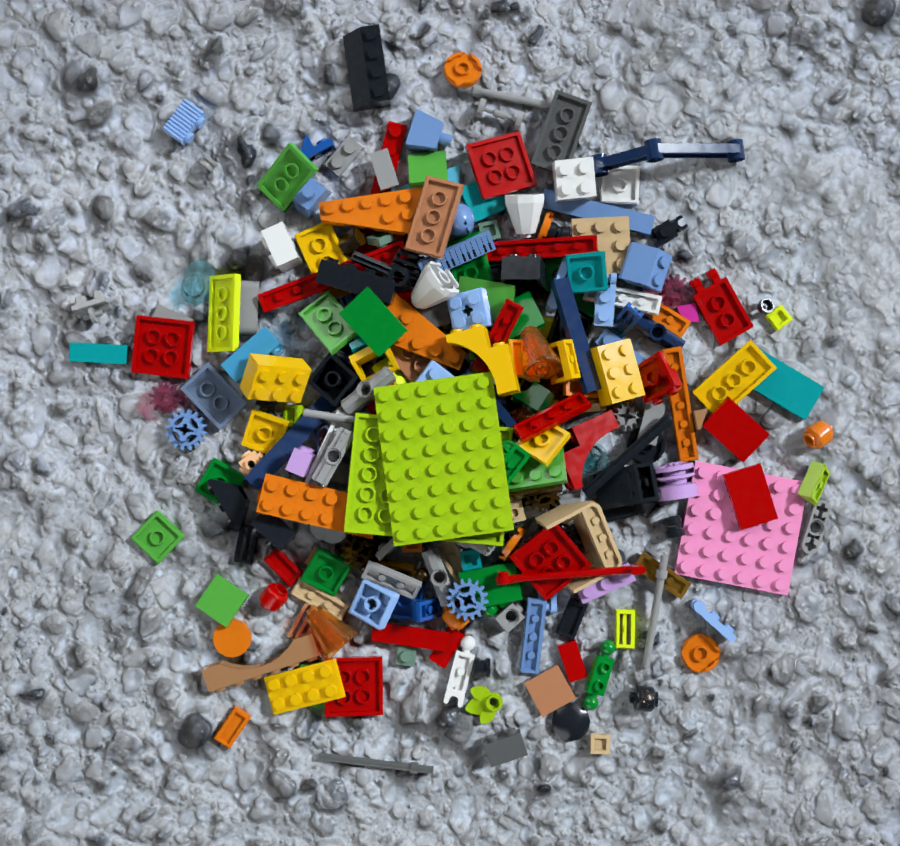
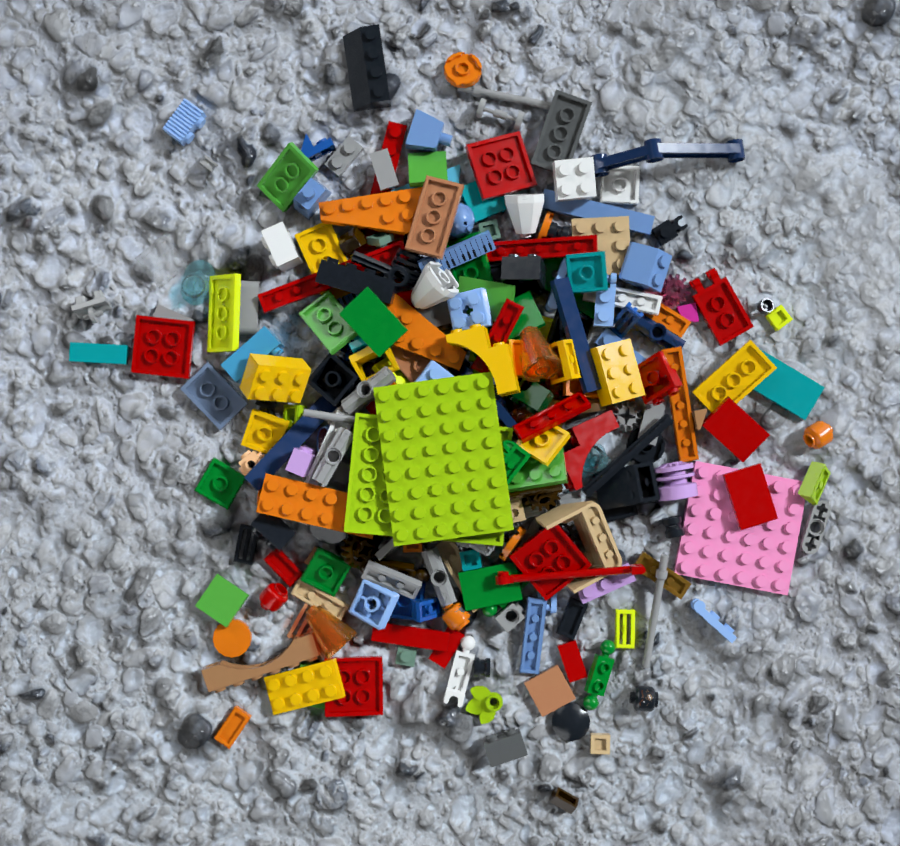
bright green tile [131,510,186,564] -> none
clear pink gear [149,381,182,414] -> none
medium blue gear [165,409,208,451] -> none
black slope [207,478,250,531] -> none
dark grey bar [318,753,434,774] -> none
medium blue gear [446,577,489,621] -> none
orange tile [681,634,720,673] -> none
none -> dark brown piece [549,787,579,814]

